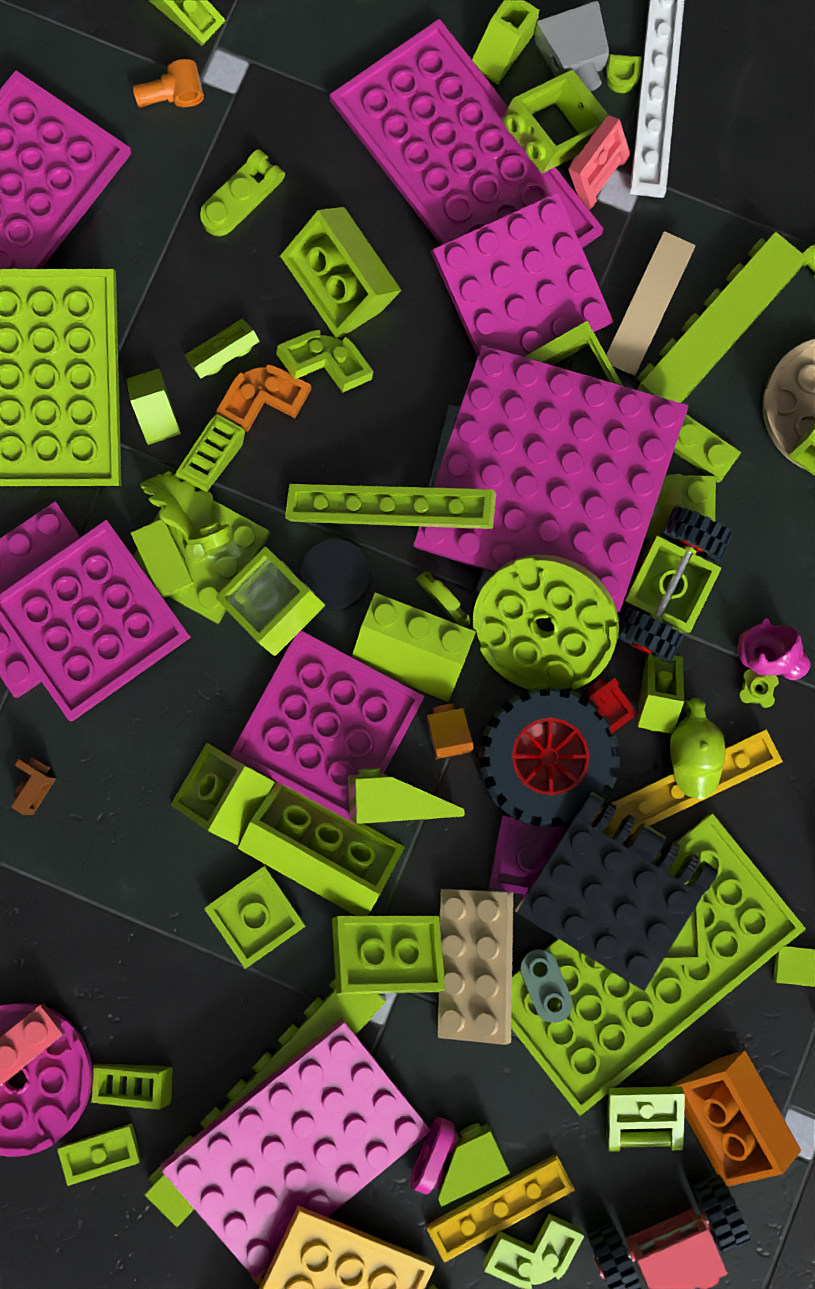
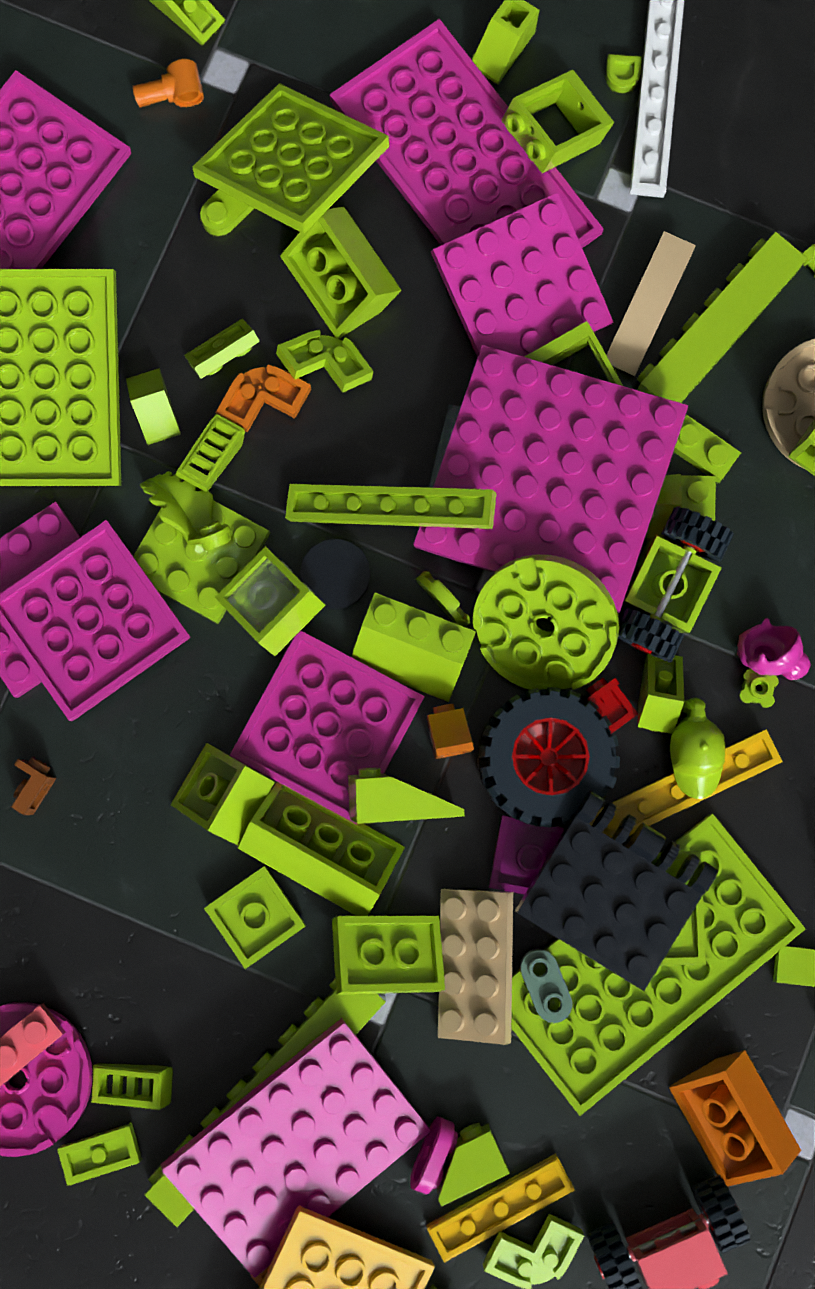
lime tile [131,519,194,598] -> none
light grey torso [534,1,609,92] -> none
coral plate [568,115,630,210] -> none
lime plate [606,1086,685,1152] -> none
none -> lime plate [192,83,389,234]

